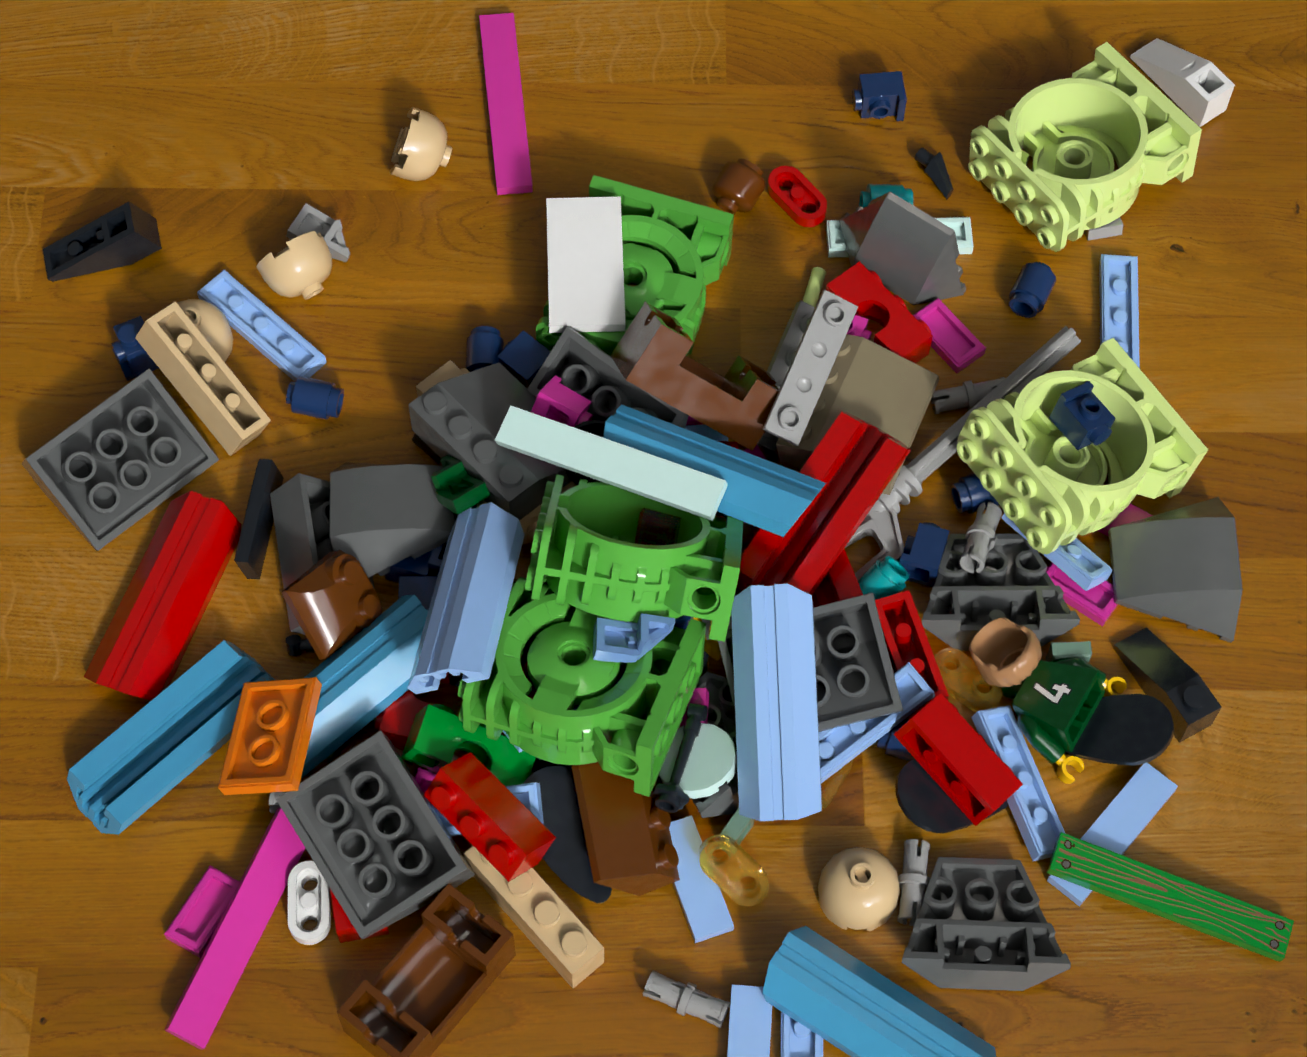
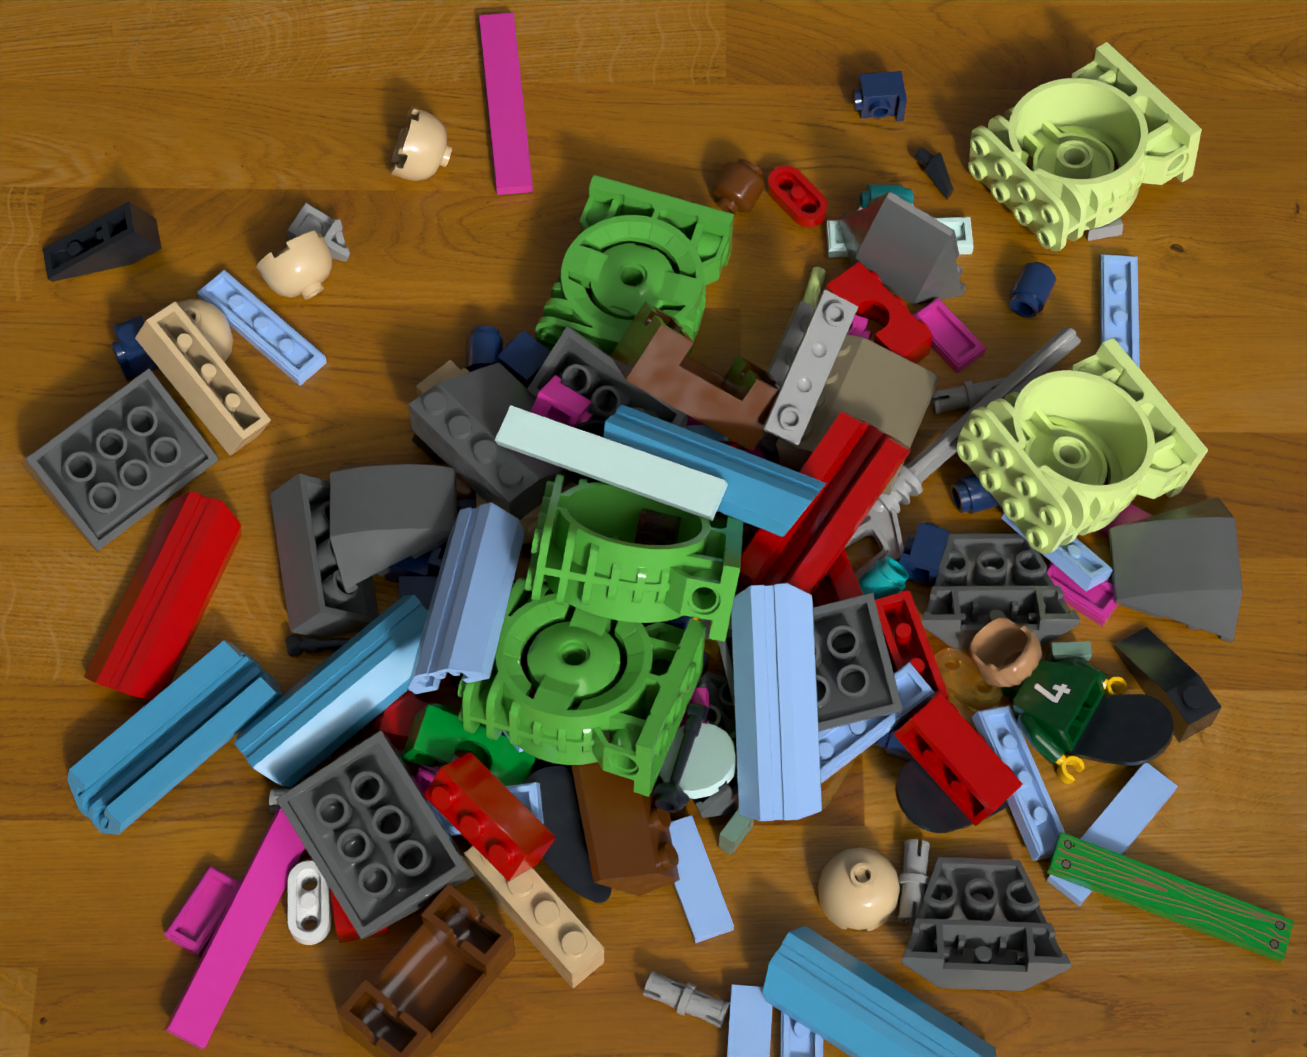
orange tile [218,677,322,795] -> none
black tile [234,459,284,579] -> none
reddish brown slope [281,550,382,660] -> none
dark blue brick [286,376,344,420] -> none
dark green slope [431,455,490,514] -> none
white tile [546,196,625,333] -> none
medium blue slope [593,613,675,663] -> none
clear yellow plate [699,834,769,906] -> none
light grey pin [959,502,1002,573] -> none
dark blue brick [1049,381,1116,450] -> none
white slope [1130,38,1235,127] -> none

